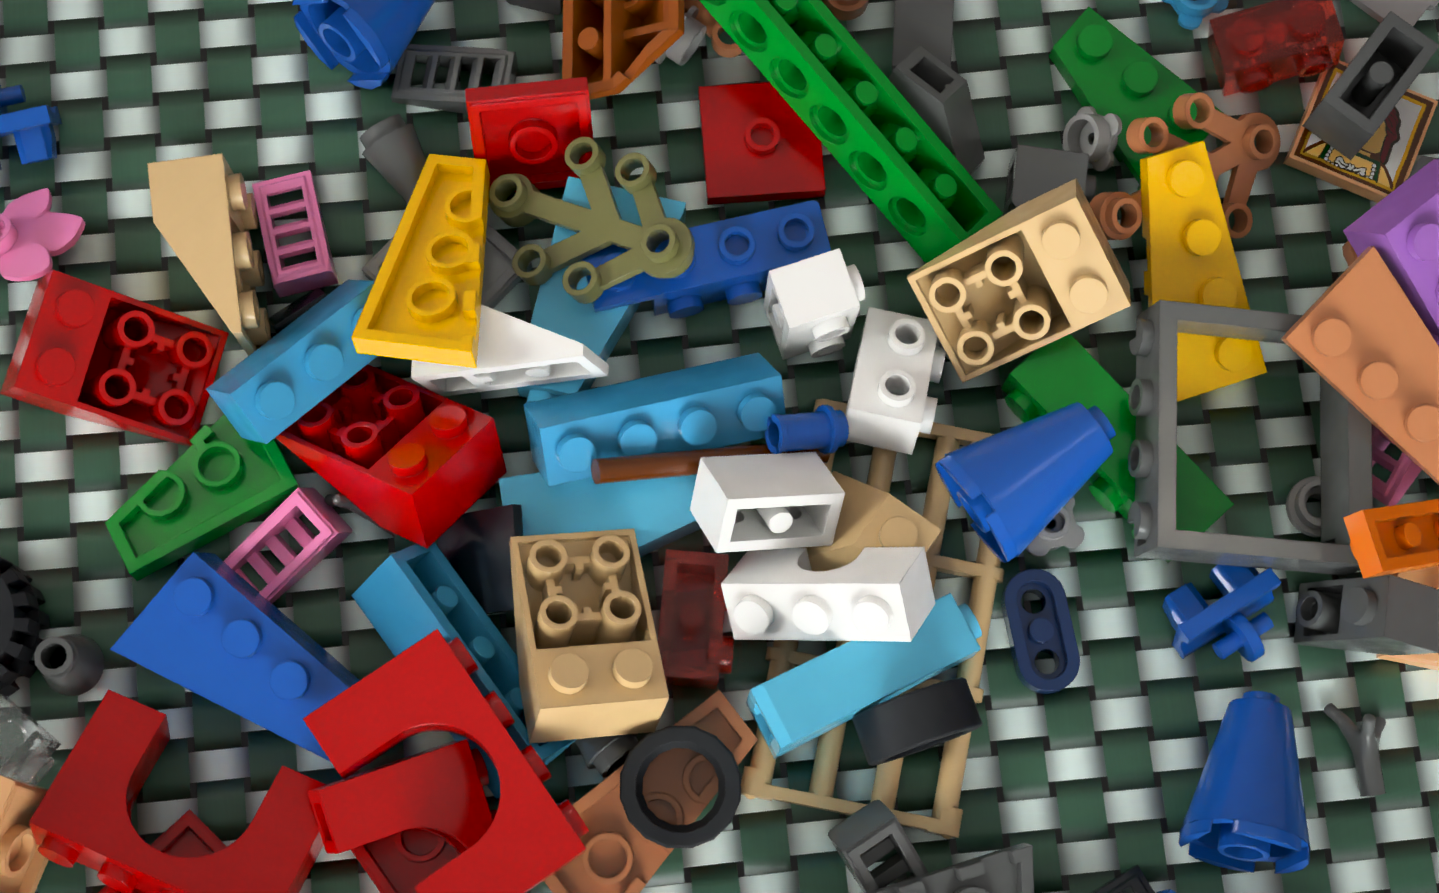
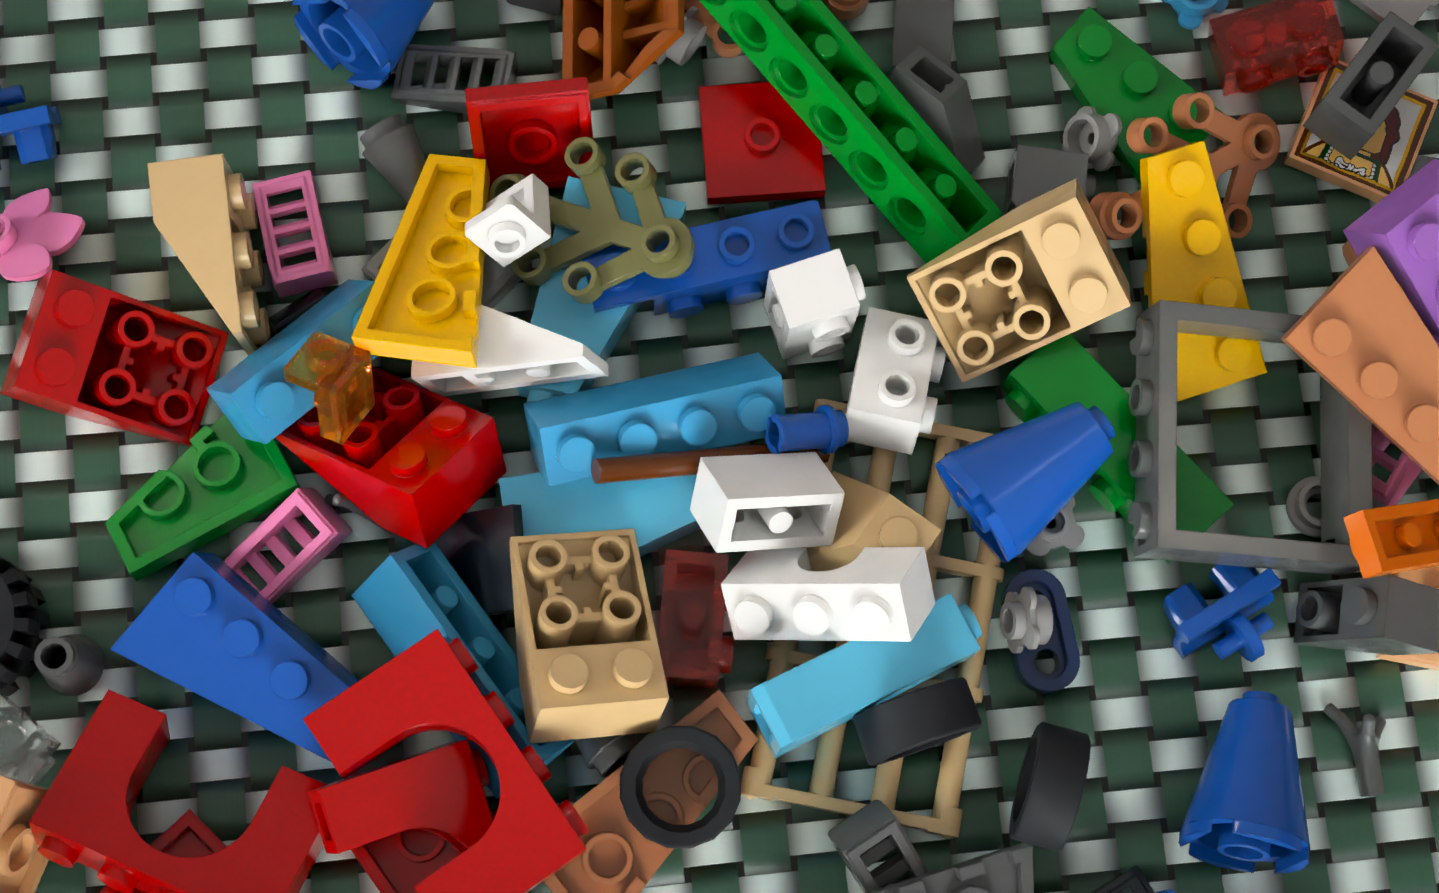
none -> clear orange bracket [283,332,375,445]
none -> white bracket [465,173,551,267]
none -> light grey plate [999,587,1053,653]
none -> black tyre [1009,722,1091,851]

